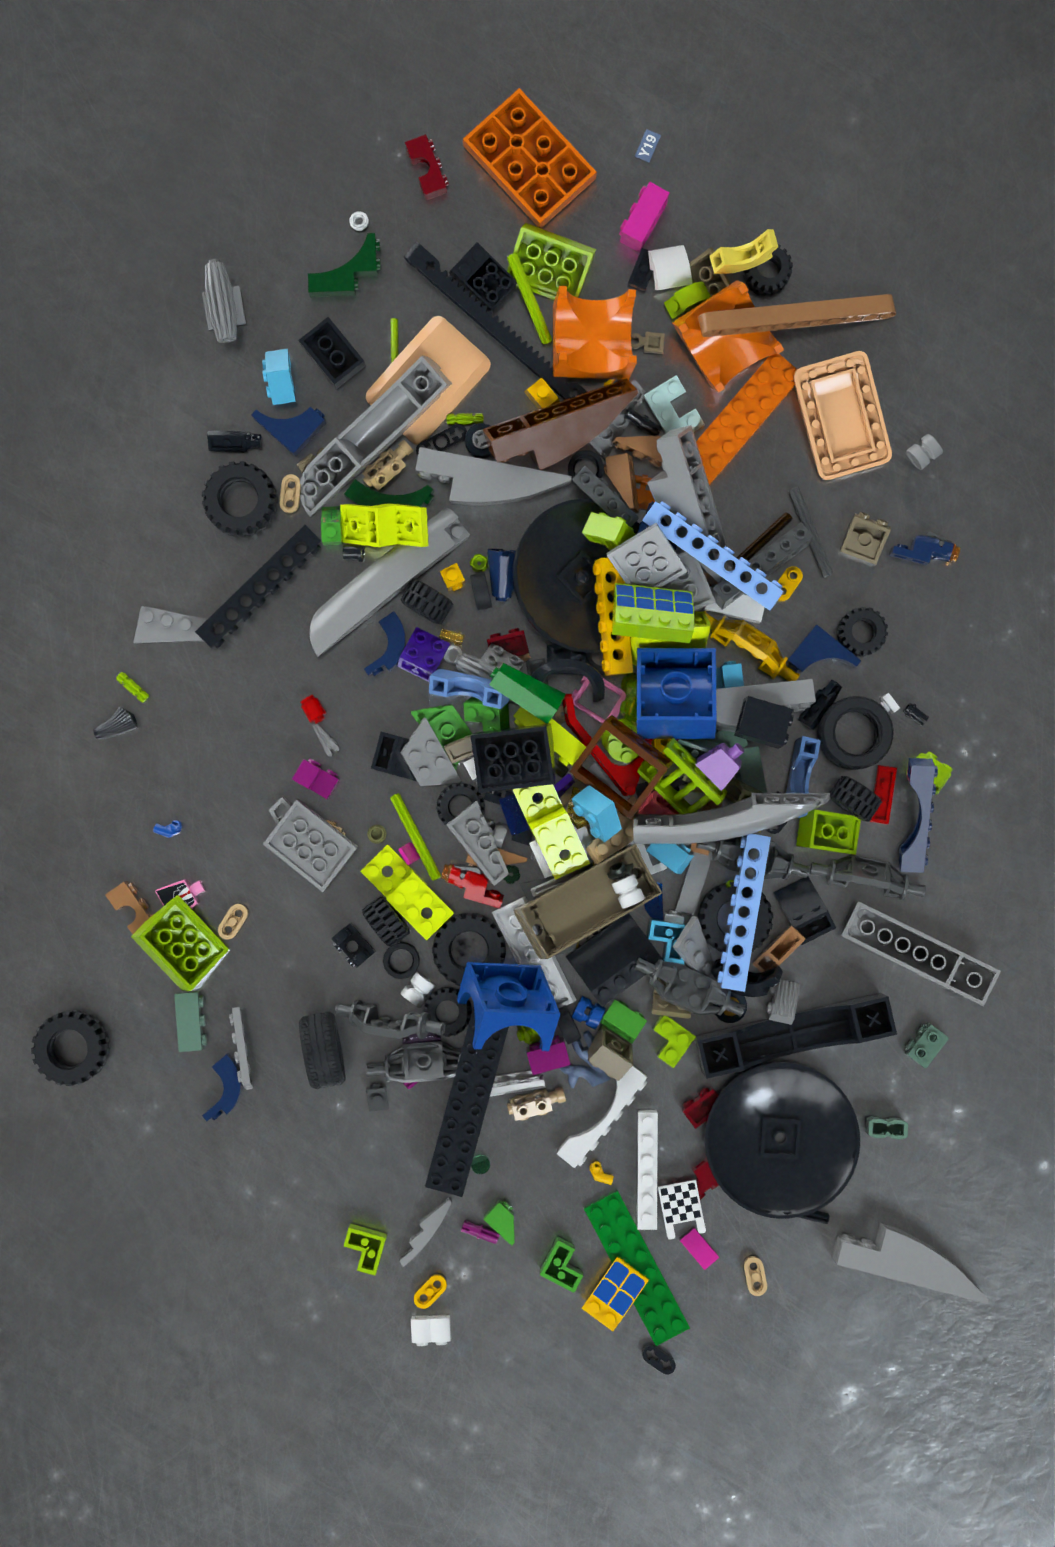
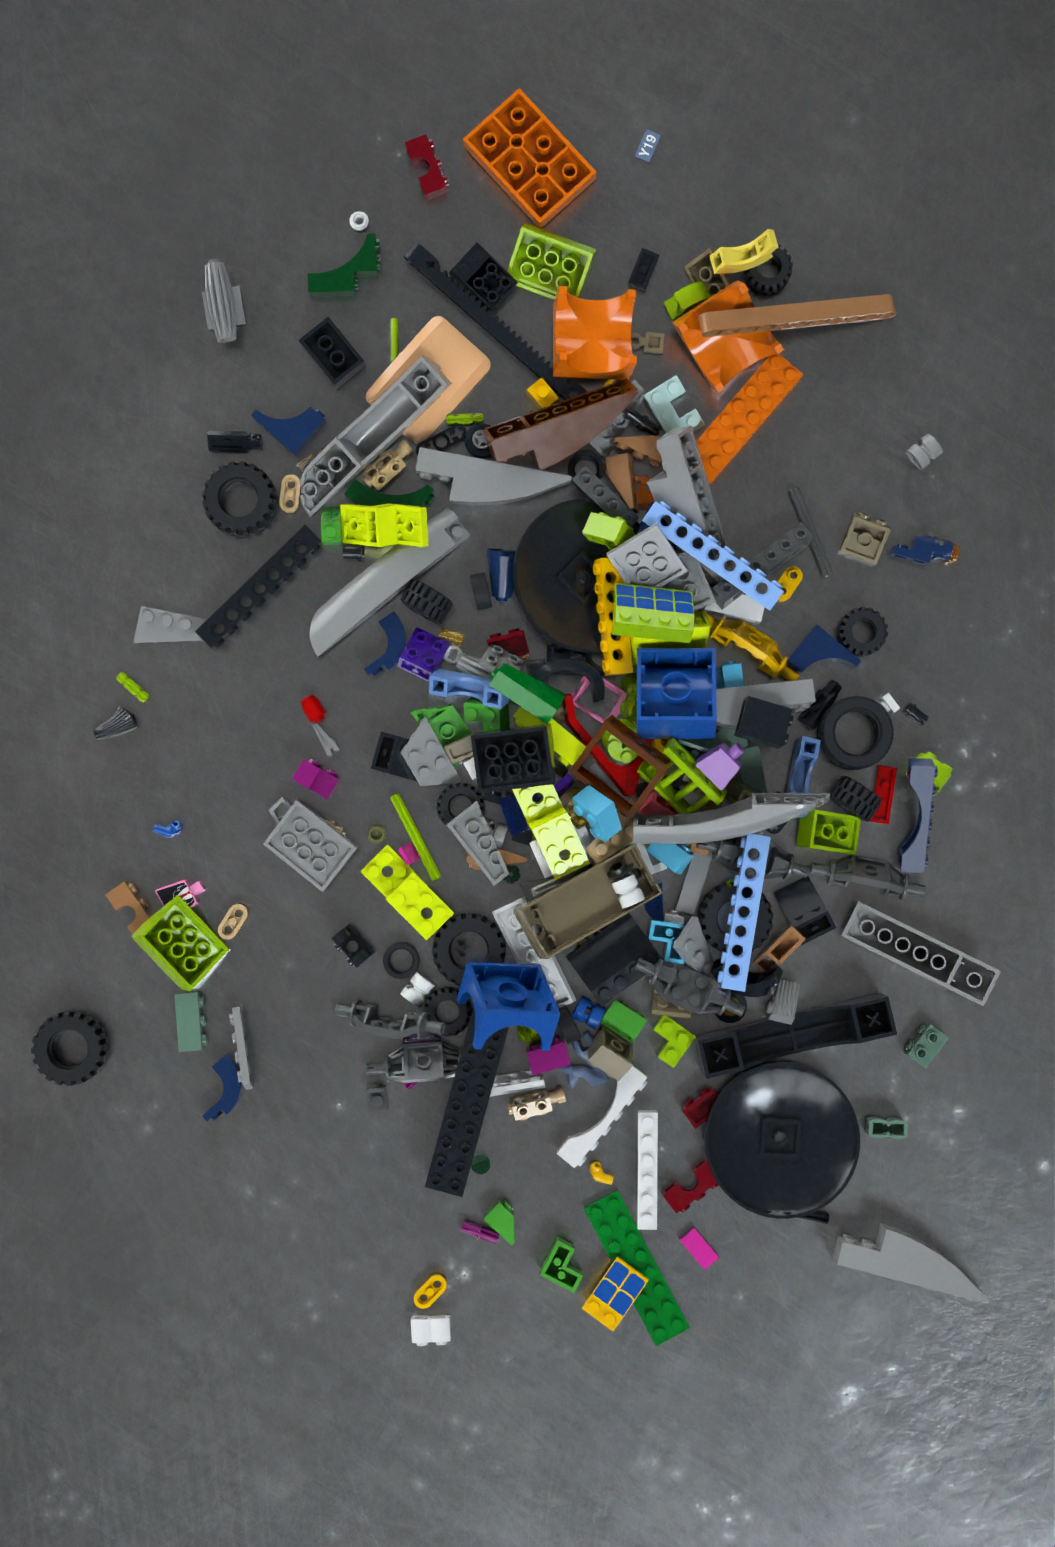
medium azure brick [262,349,296,405] -> none
black tyre [299,1012,346,1089] -> none
lime brick [344,1223,387,1276] -> none
black tyre [362,895,410,948] -> none
light grey slope [399,1197,452,1267] -> none
yellow brick [440,563,466,591] -> none
red plate [441,863,504,909] -> none
lime plate [470,554,488,573] -> none
lime axle [507,253,552,345] -> none
dark pink brick [619,182,670,253] -> none
black beam [642,1344,676,1375] -> none
white slope [648,245,692,290] -> none
flag [658,1180,706,1239] -> none
dark brown axle [732,512,793,567] -> none
tan plate [743,1256,767,1296] -> none
light nougat wedge [794,351,892,480] -> none

